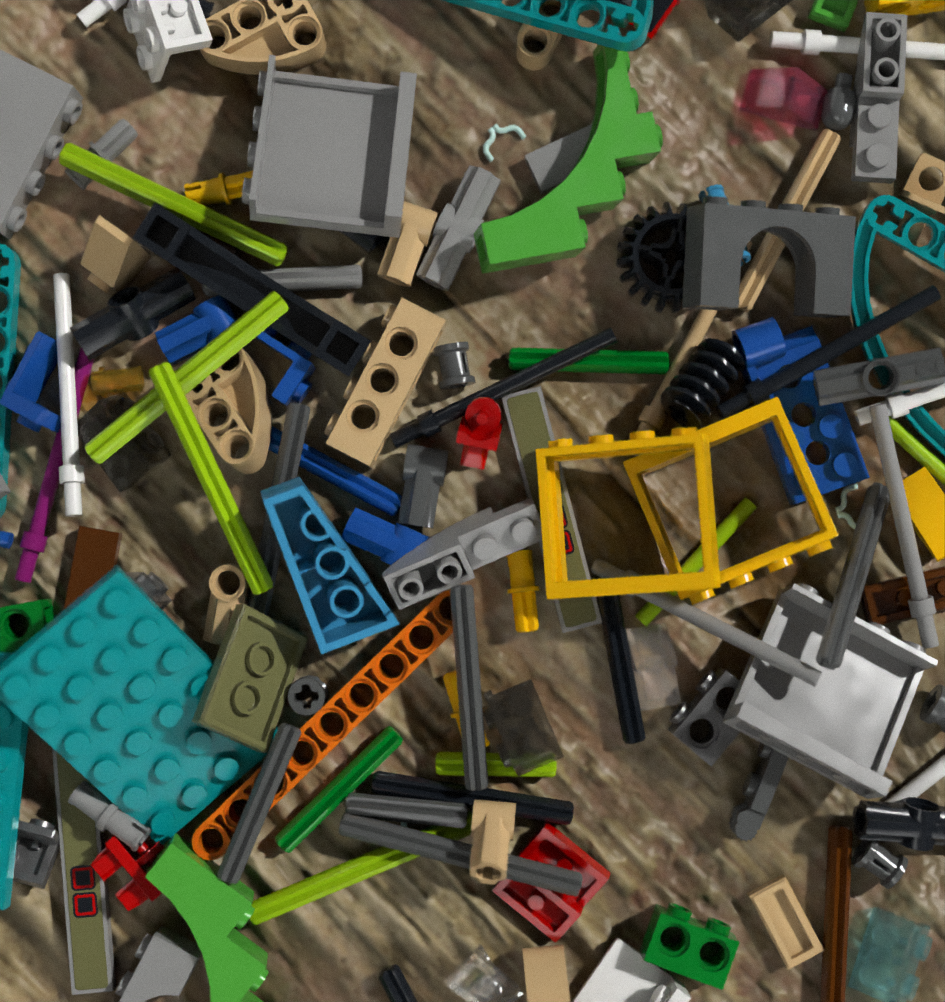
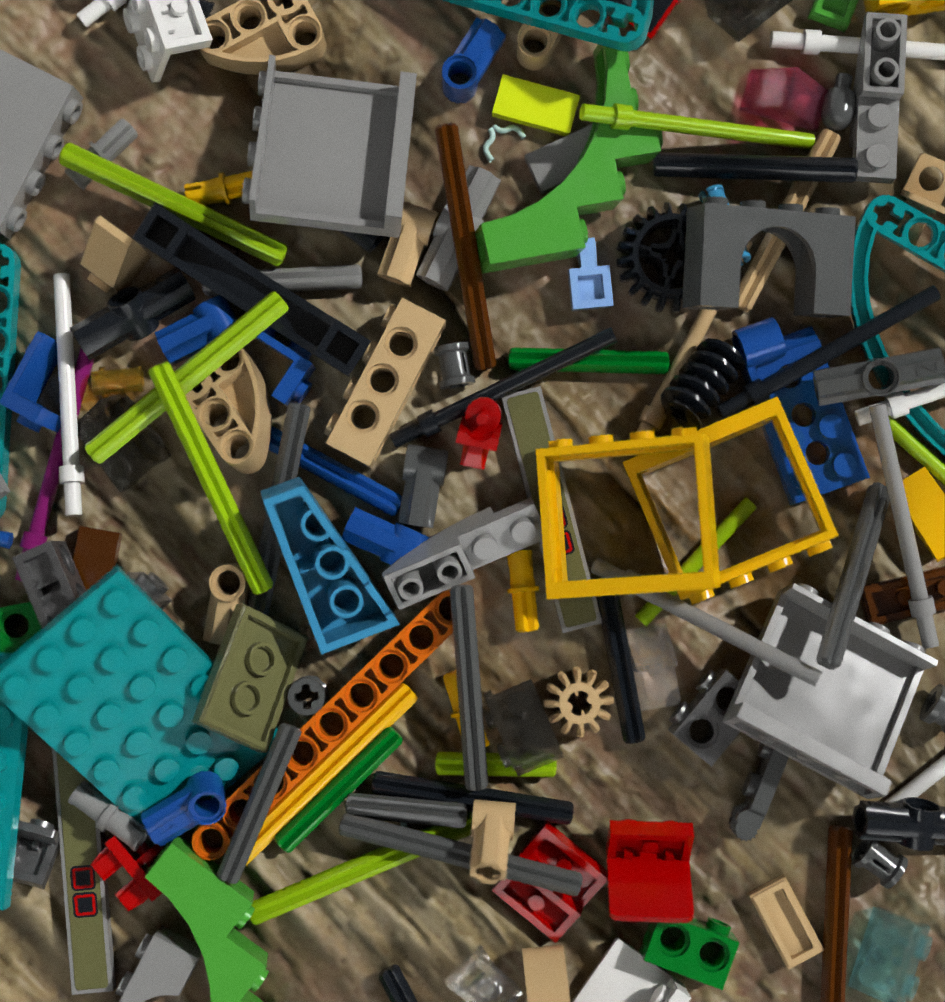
light aqua piece [835,483,859,529] -> none
none -> flat silver brick [12,540,86,629]
none -> blue piece [141,771,226,846]
none -> yellow axle [246,683,418,866]
none -> reddish brown axle [435,123,496,370]
none -> blue piece [442,17,506,103]
none -> neon yellow tile [492,74,580,136]
none -> tan gear [543,666,614,737]
none -> light blue plate [568,237,614,311]
none -> lime bar [579,103,815,150]
none -> red bracket [606,819,694,923]
none -> black axle [653,152,858,183]

